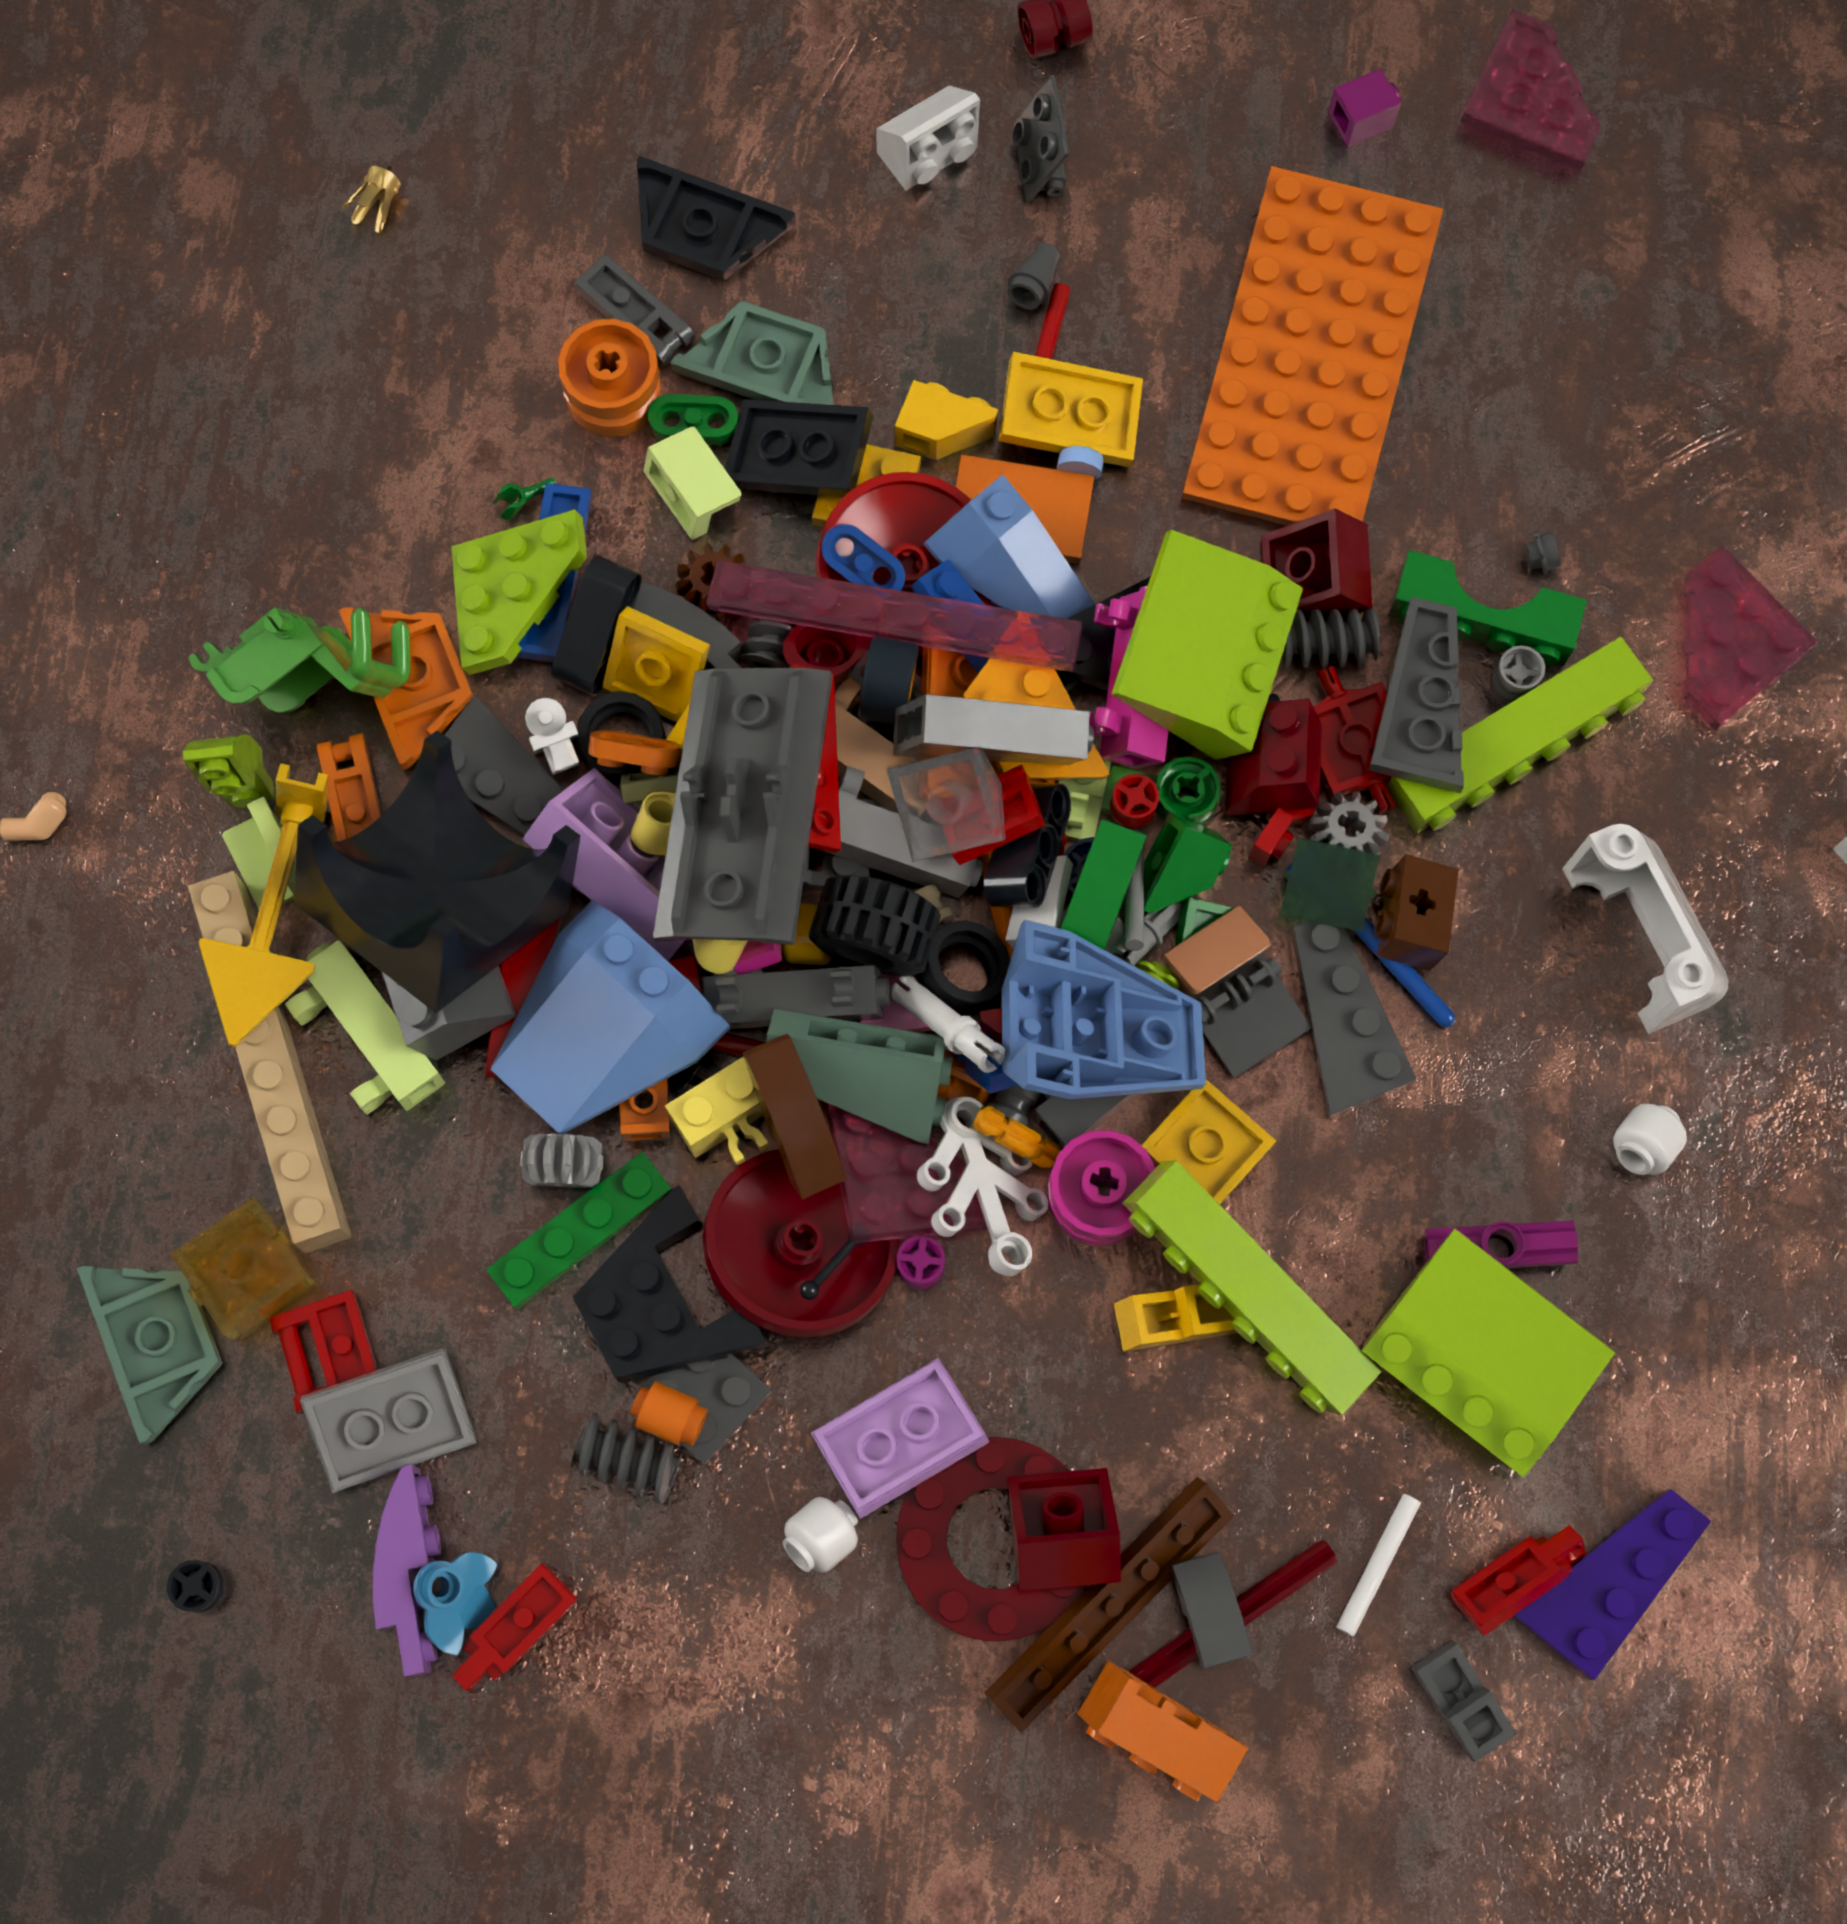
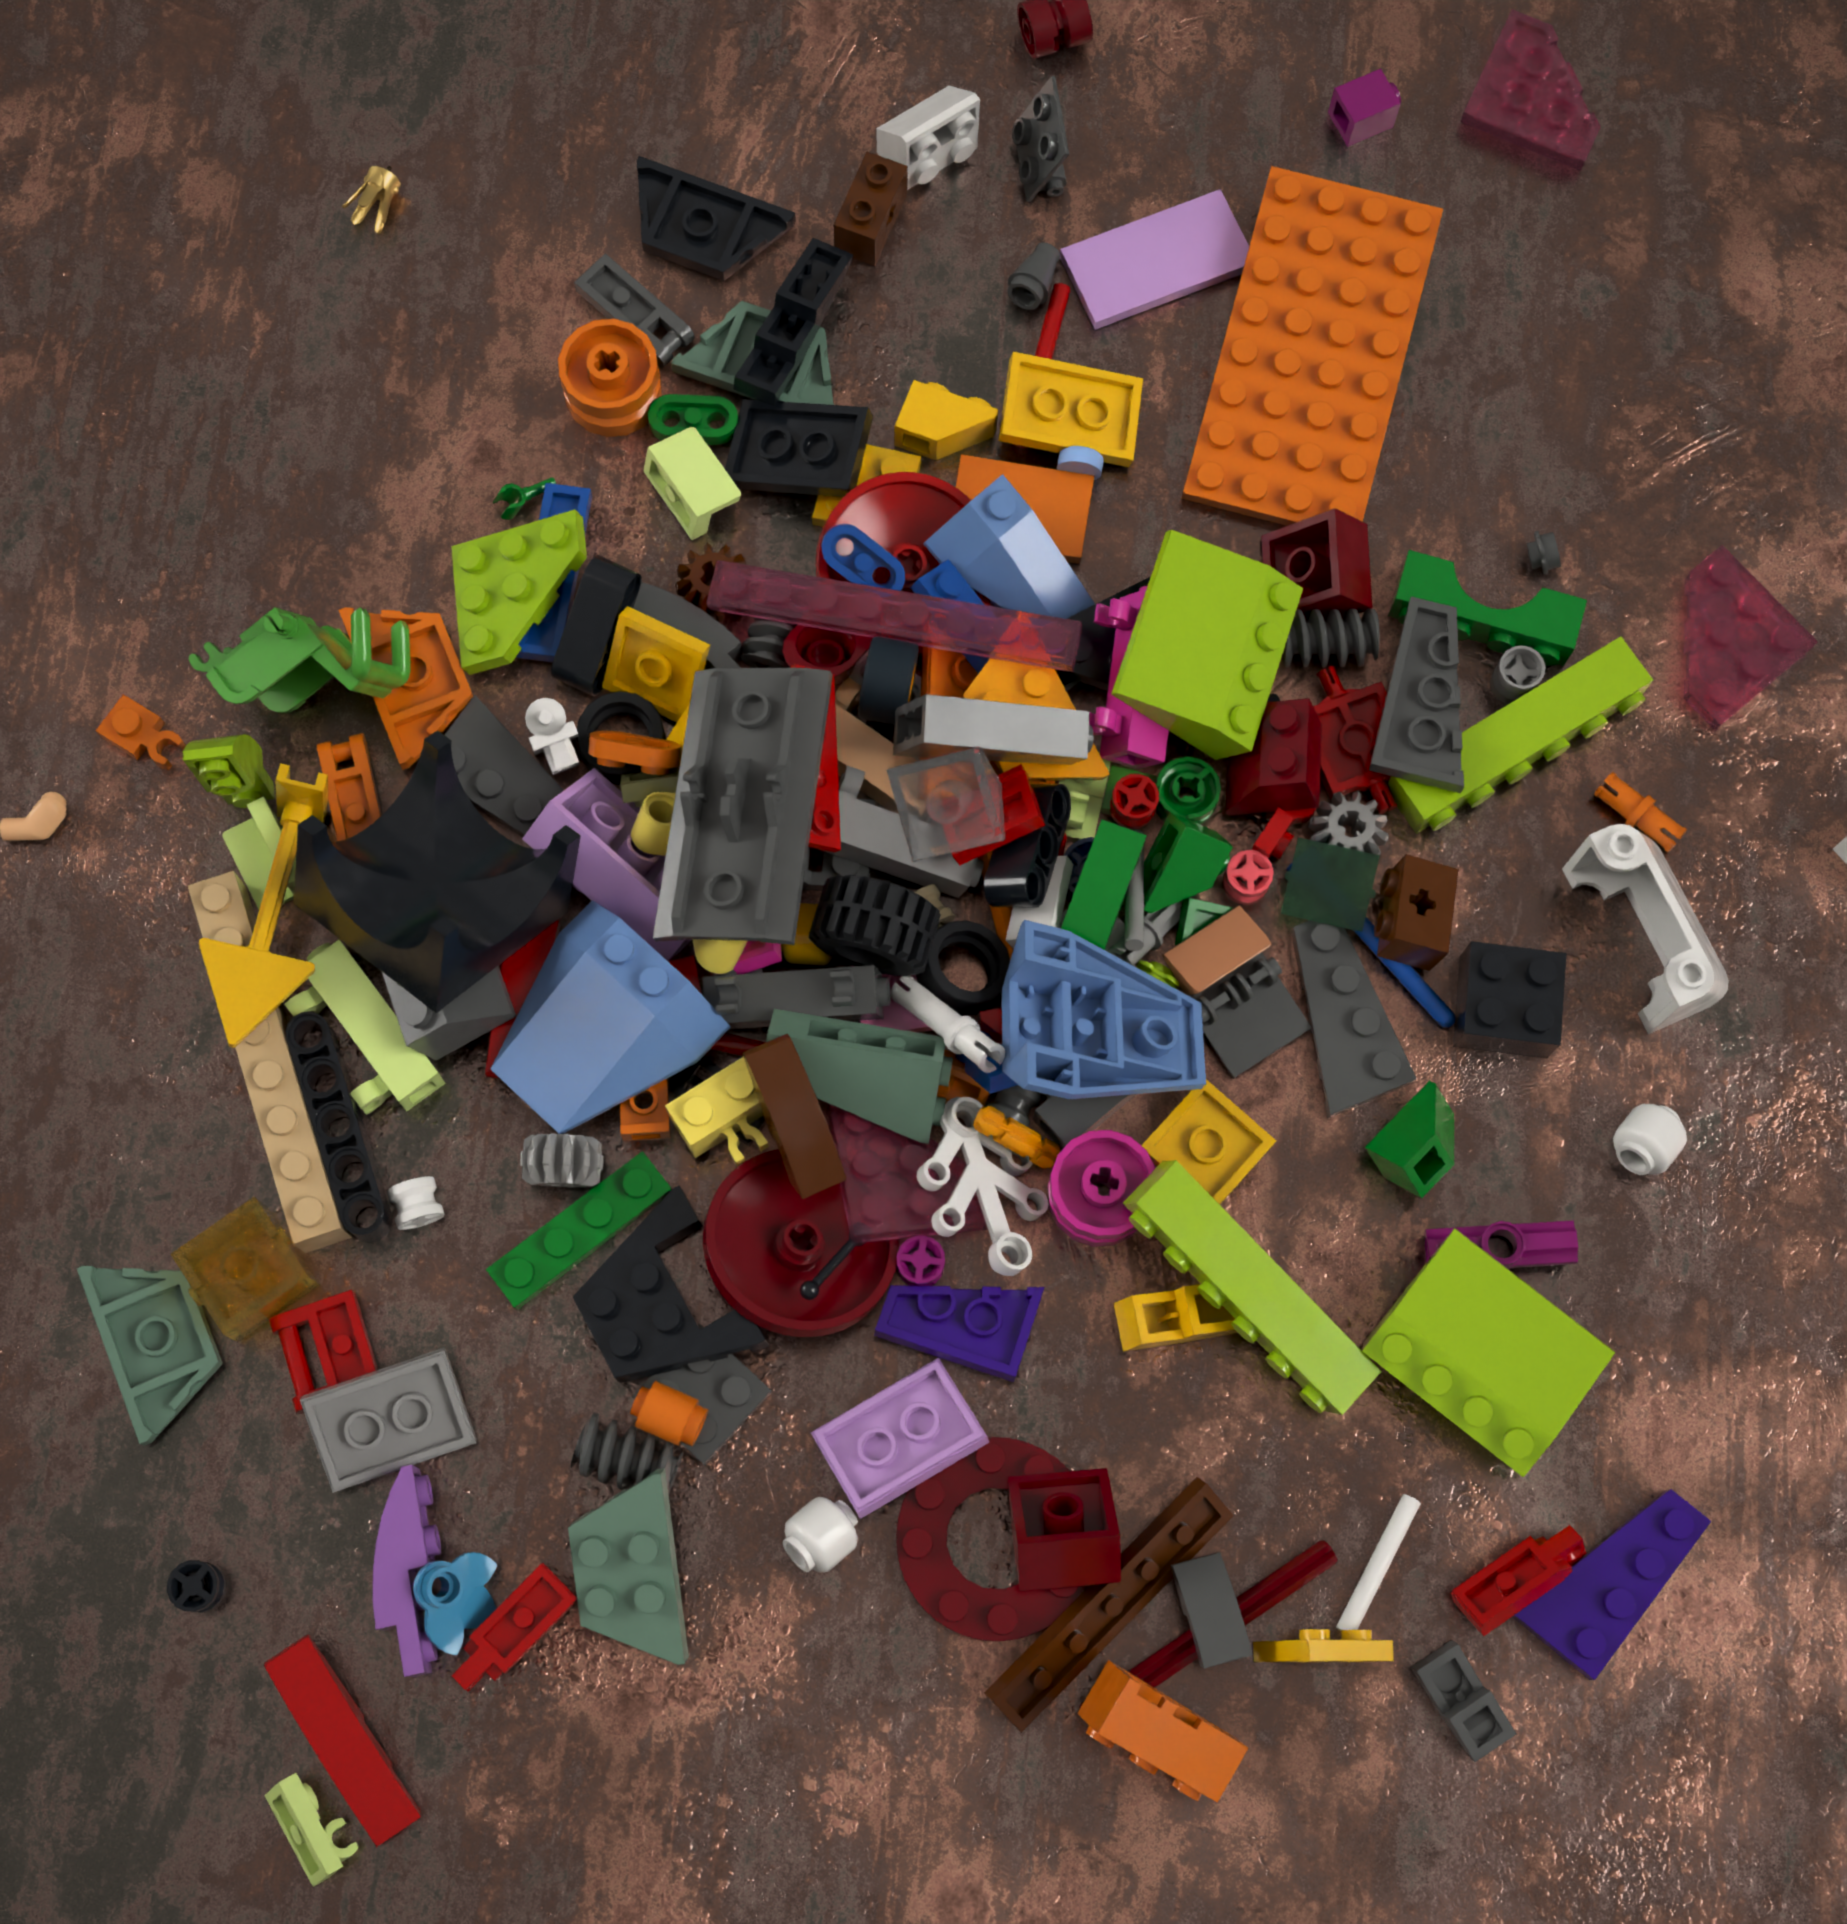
none -> orange plate [95,694,186,770]
none -> red slope [264,1634,421,1847]
none -> yellowish green plate [264,1773,359,1887]
none -> black beam [285,1012,393,1243]
none -> white wheel [387,1176,445,1230]
none -> sand green wing [568,1468,689,1665]
none -> black slope [733,238,853,406]
none -> reddish brown brick [833,151,908,266]
none -> dark purple wing [874,1285,1045,1382]
none -> lavender tile [1060,189,1249,330]
none -> coral wheel [1222,850,1274,905]
none -> yellow wing [1253,1629,1394,1662]
none -> green slope [1365,1080,1454,1198]
none -> black brick [1453,941,1567,1058]
none -> orange pin [1594,772,1688,853]

